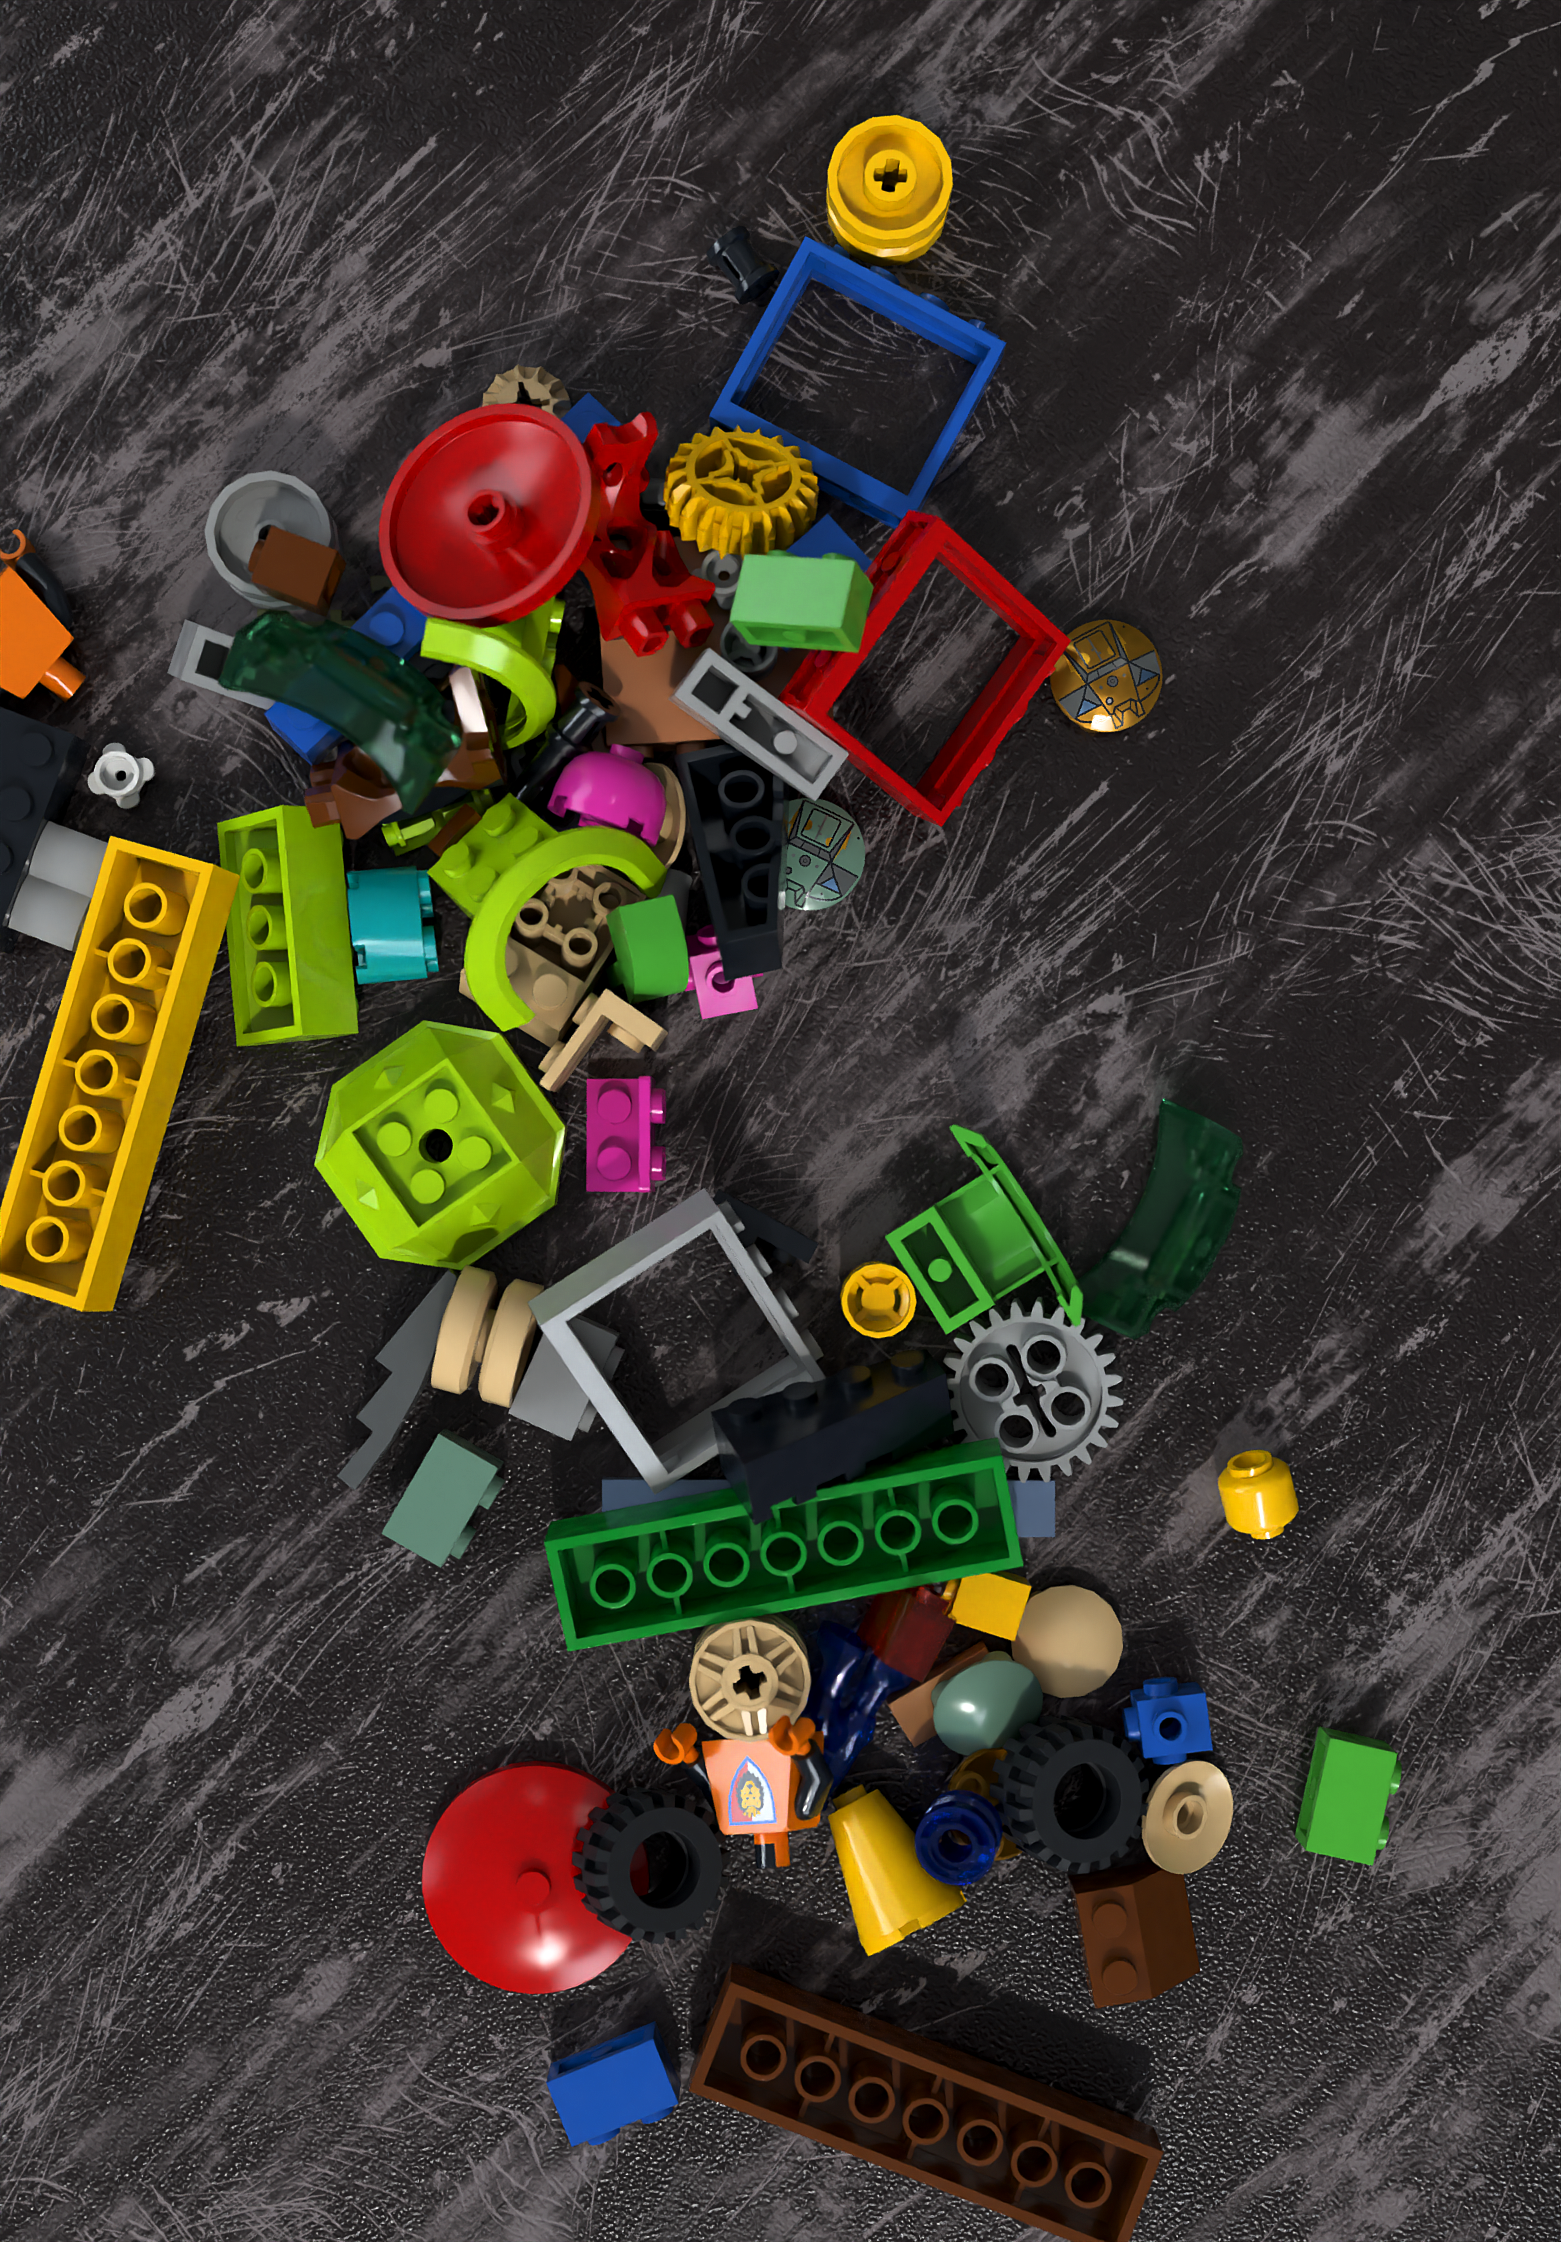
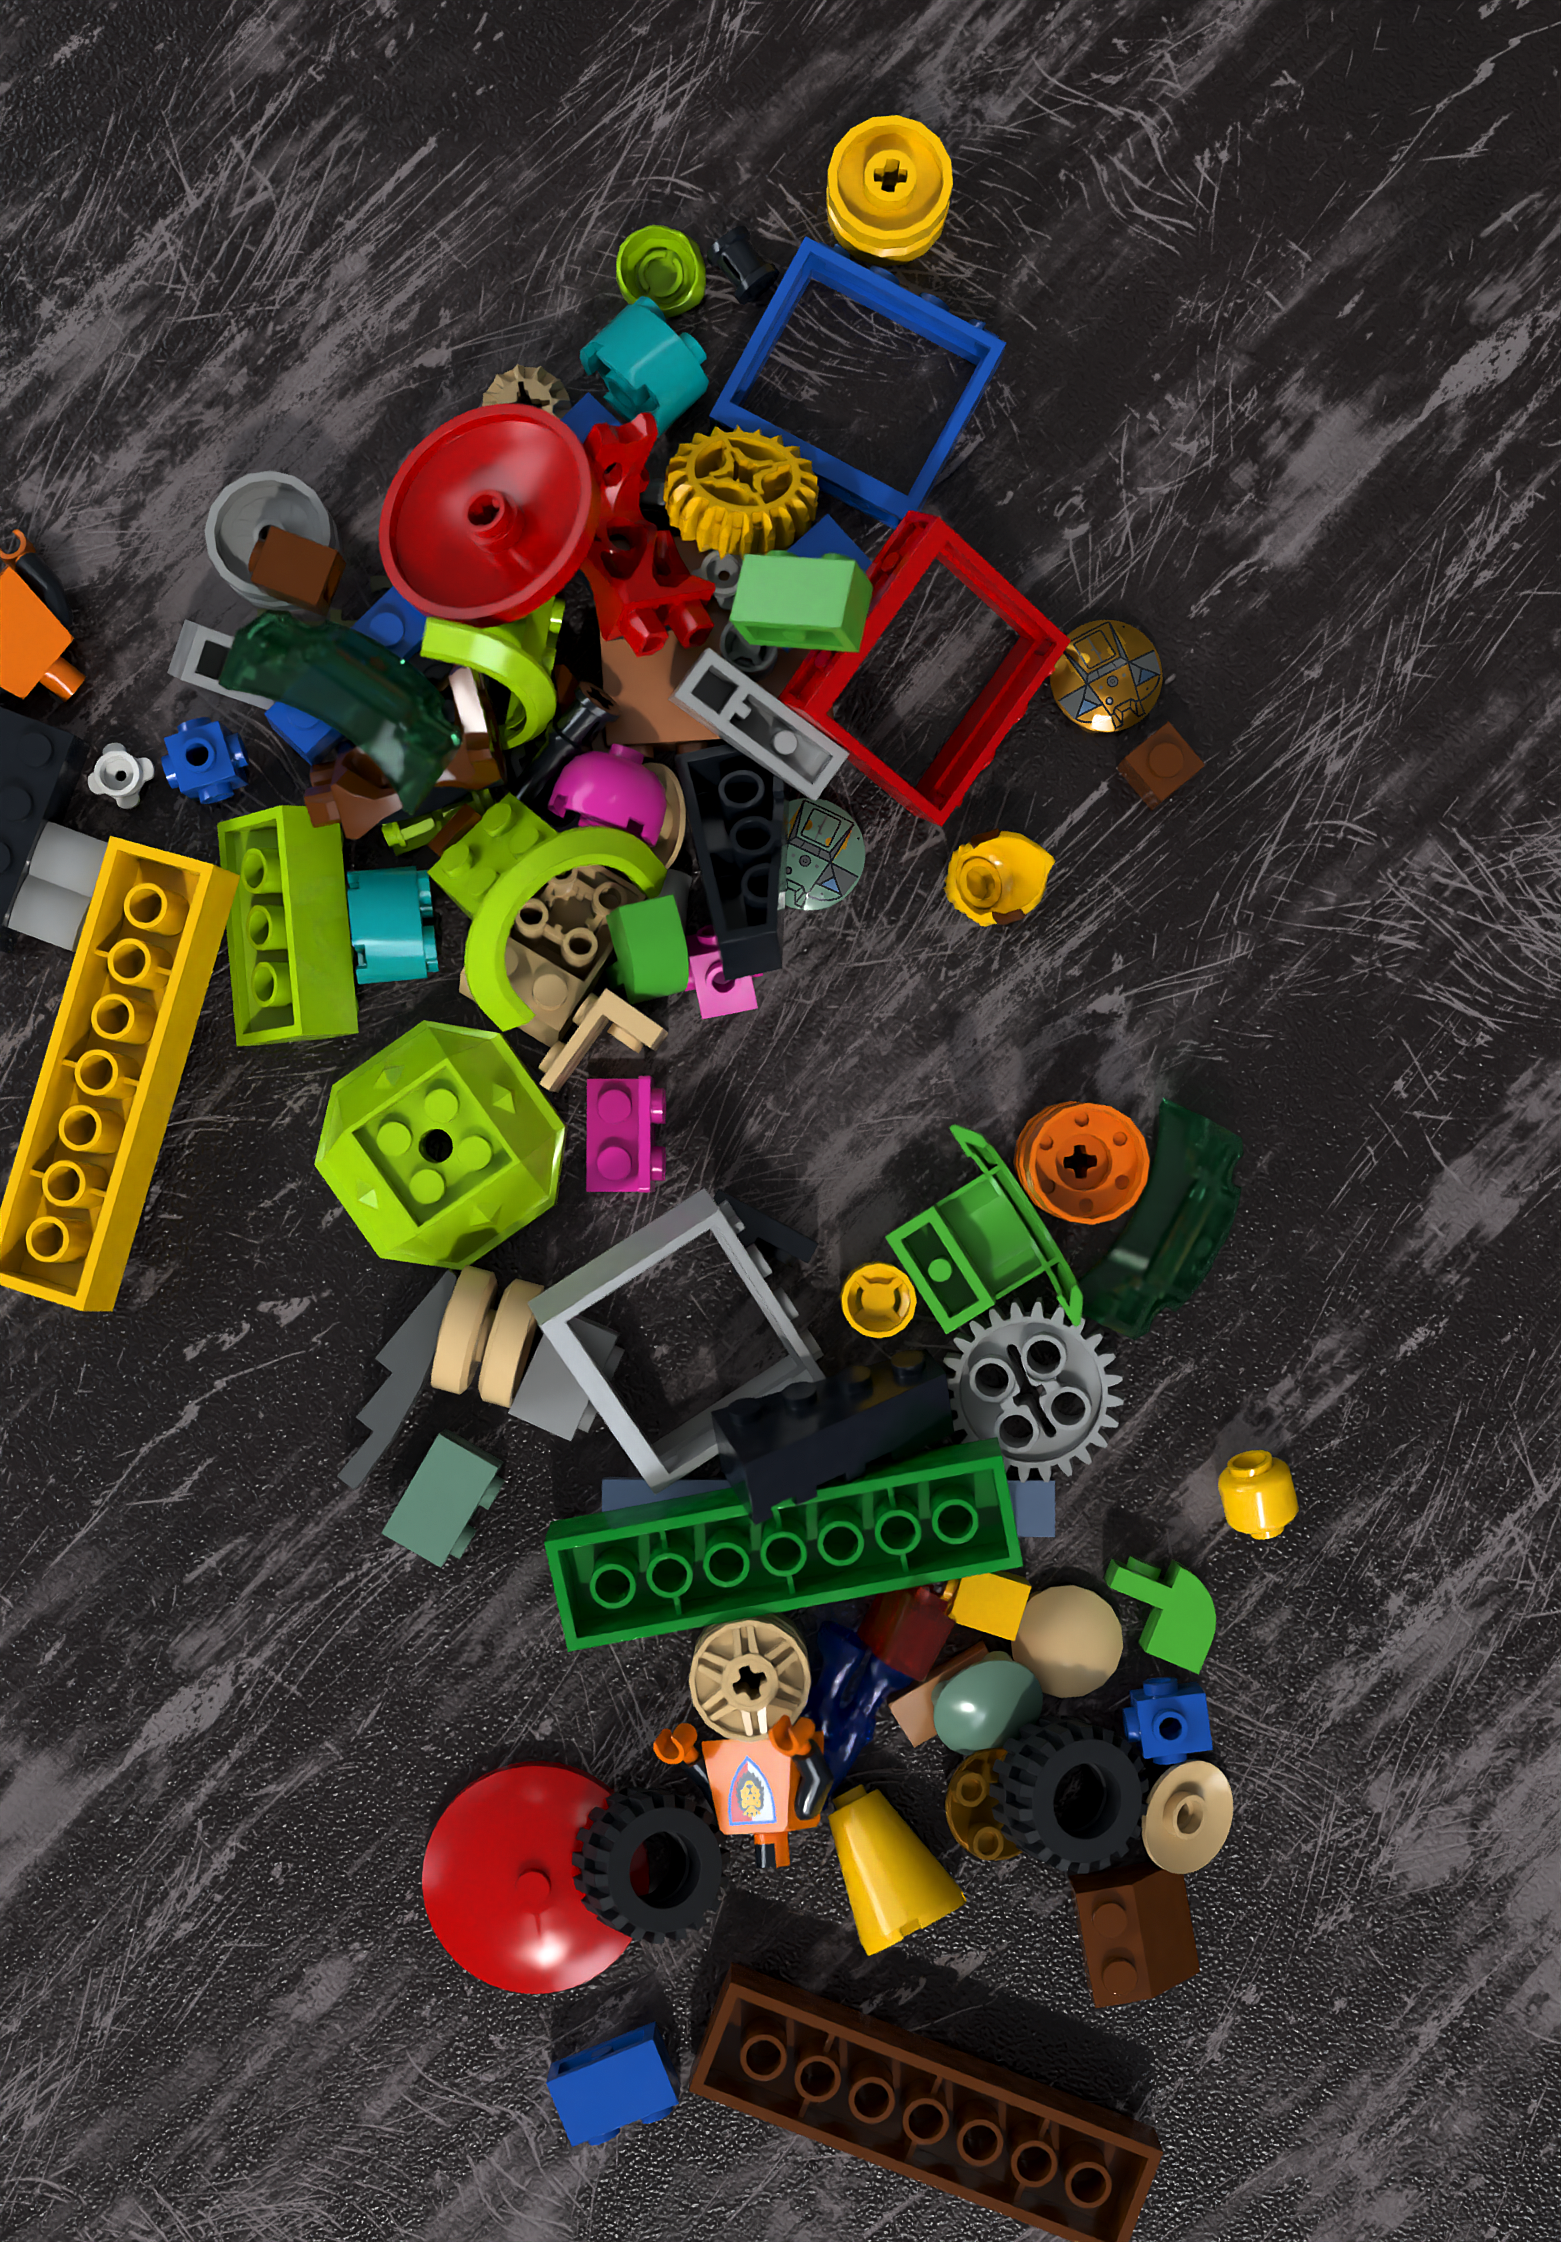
clear blue wheel [915,1790,1003,1886] -> none
bright green brick [1295,1726,1402,1866] -> none
none -> blue brick [161,717,249,804]
none -> teal brick [579,296,709,438]
none -> lime hair [616,225,706,318]
none -> yellow hair [943,828,1055,927]
none -> orange wheel [1013,1101,1150,1225]
none -> bright green brick [1103,1556,1216,1674]
none -> reddish brown brick [1116,721,1205,810]

